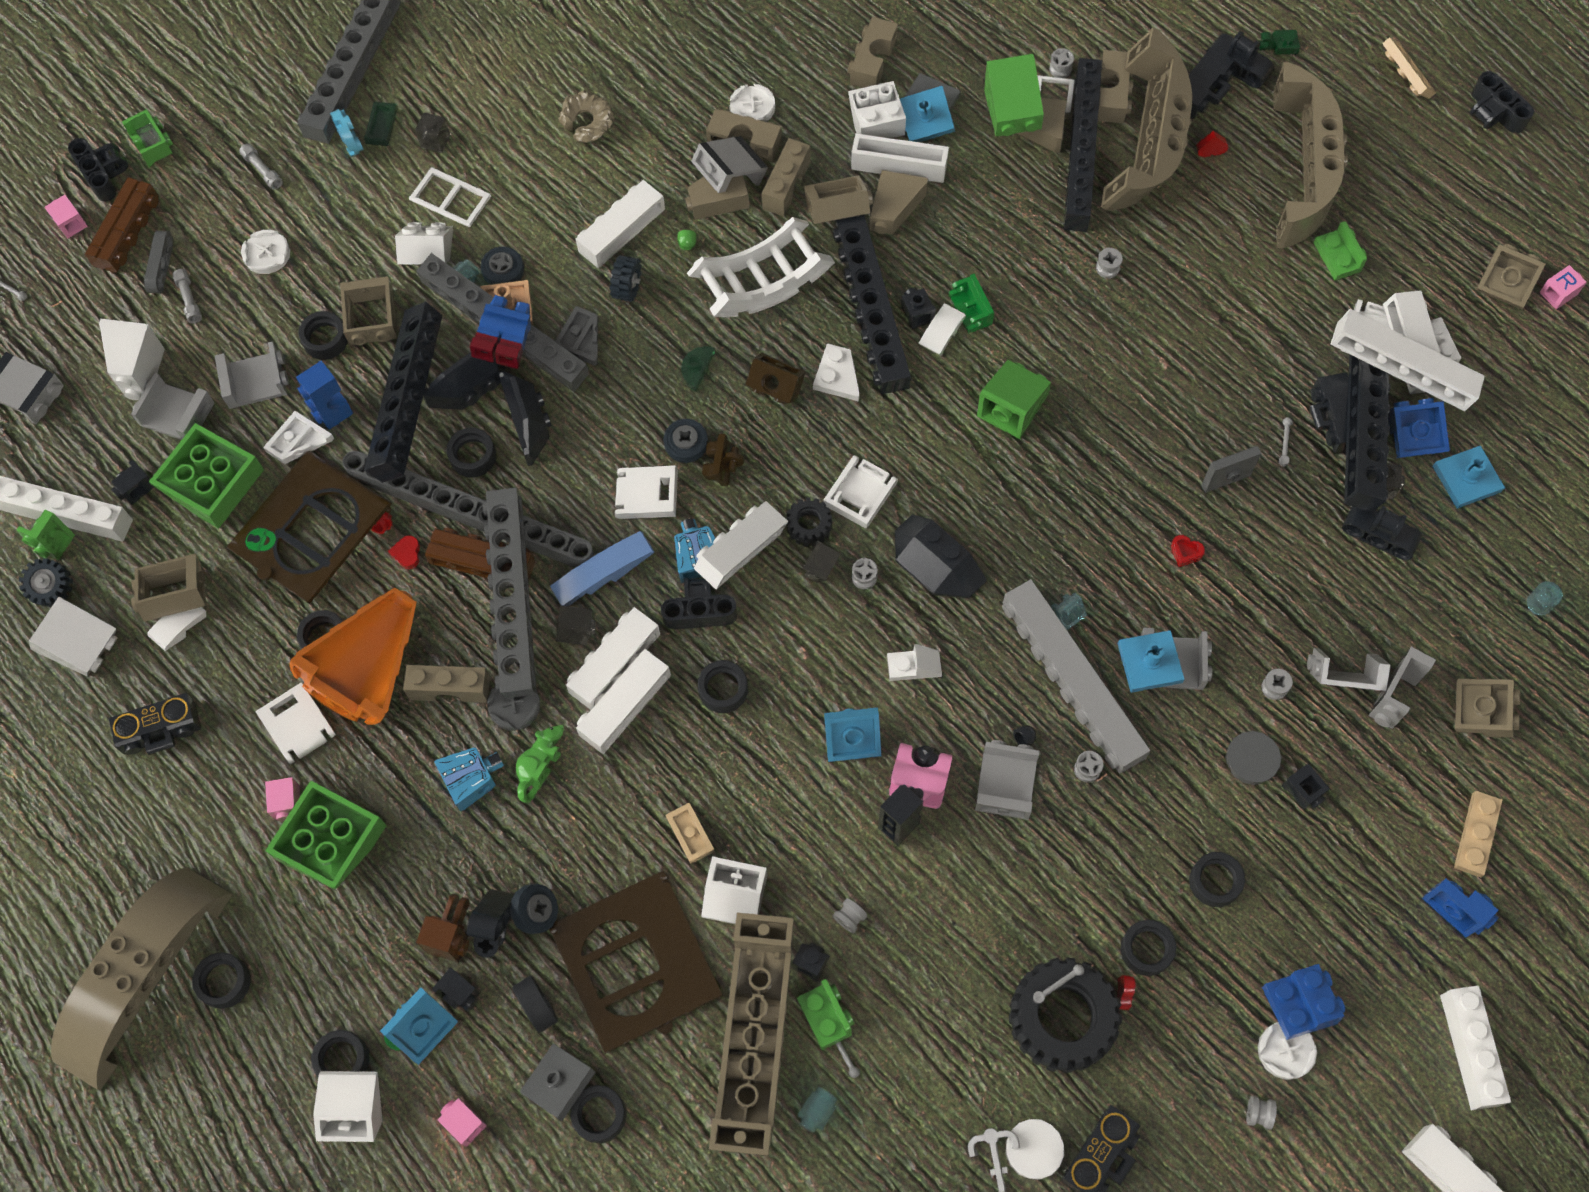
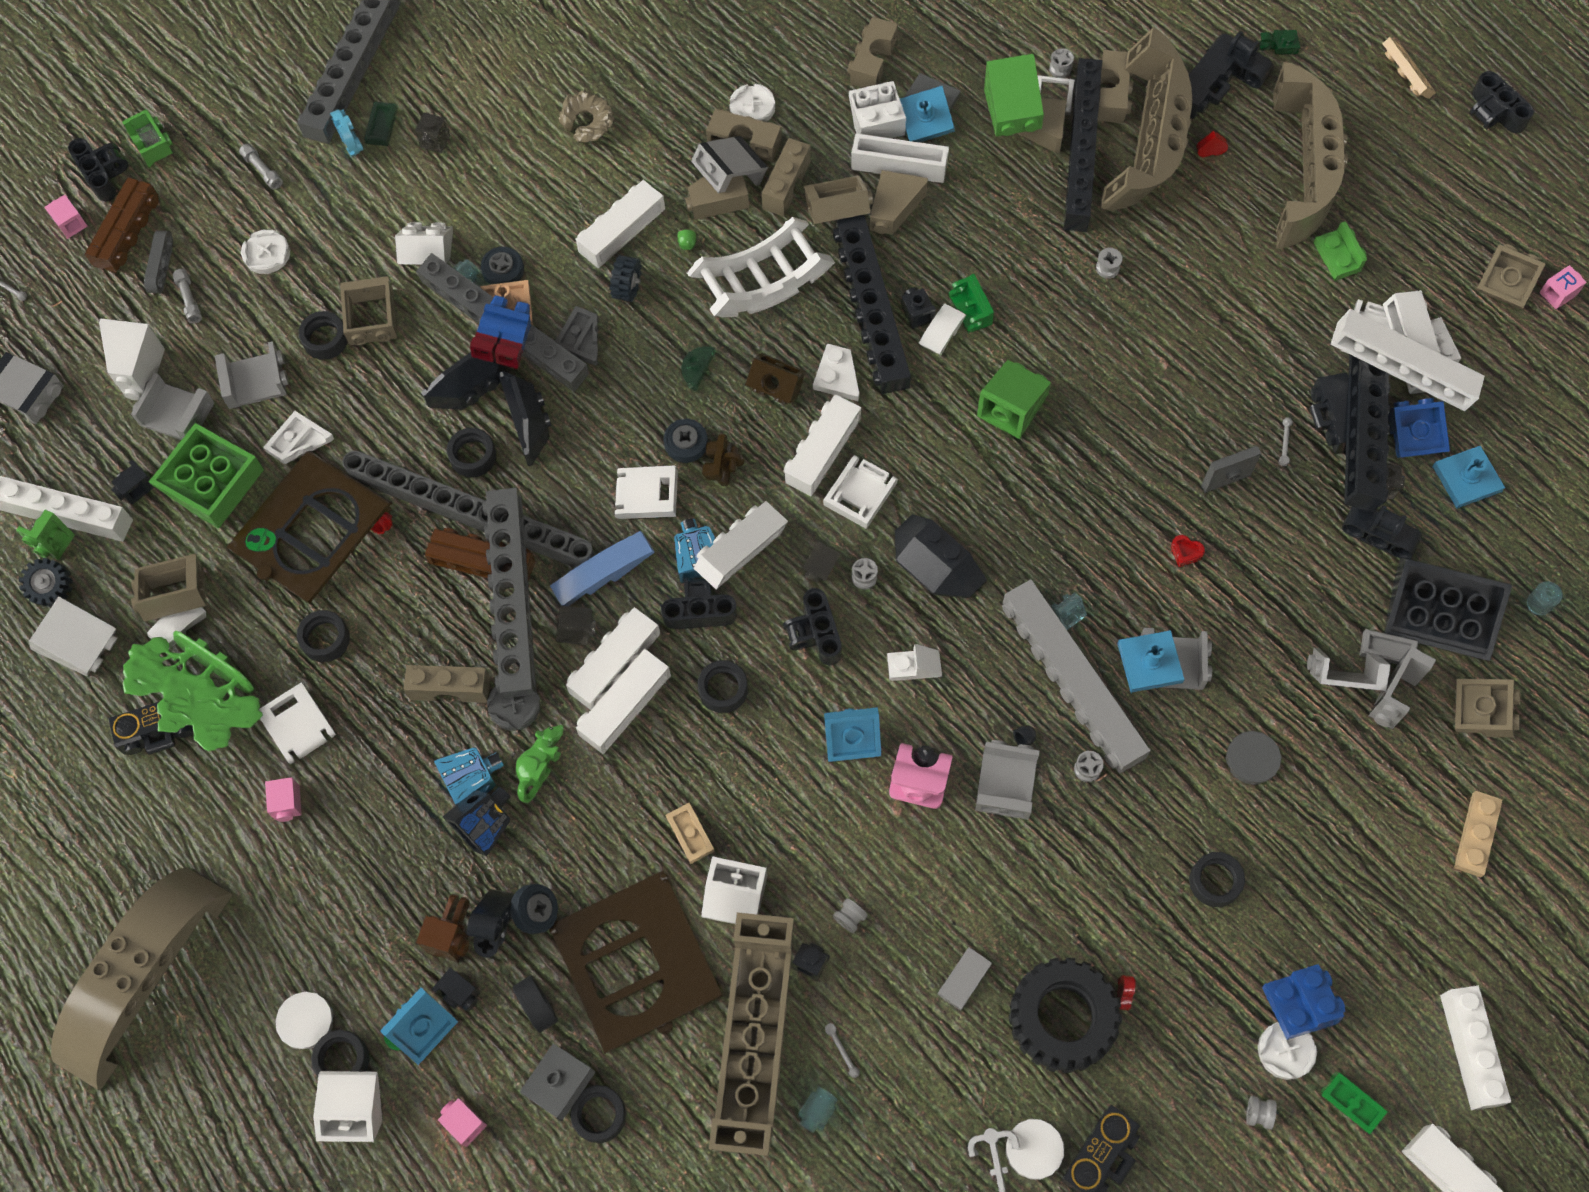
black tyre [192,952,251,1009] -> none
bright green slope [265,781,387,890] -> none
orange cone [289,588,417,725] -> none
blue arch [296,361,354,430] -> none
black brick [364,302,443,483] -> none
red tile [387,535,420,570] -> none
white window [409,167,491,228] -> none
black tyre [786,497,832,547] -> none
bright green bracket [797,979,854,1050] -> none
black piece [878,784,924,846] -> none
light grey hinge [1033,964,1084,1004] -> none
black tyre [1120,919,1177,976] -> none
light grey wheel [1261,669,1293,700] -> none
black brick [1282,763,1330,810] -> none
blue plate [1422,878,1499,937] -> none
none -> bright green plant [123,631,263,751]
none -> white tile [276,992,334,1049]
none -> torso [442,787,511,856]
none -> white brick [783,394,861,497]
none -> black piece [783,588,842,666]
none -> light grey tile [937,947,992,1011]
none -> green hinge [1321,1071,1388,1135]
none -> light grey tile [1359,629,1418,664]
none -> black slope [1384,557,1512,661]

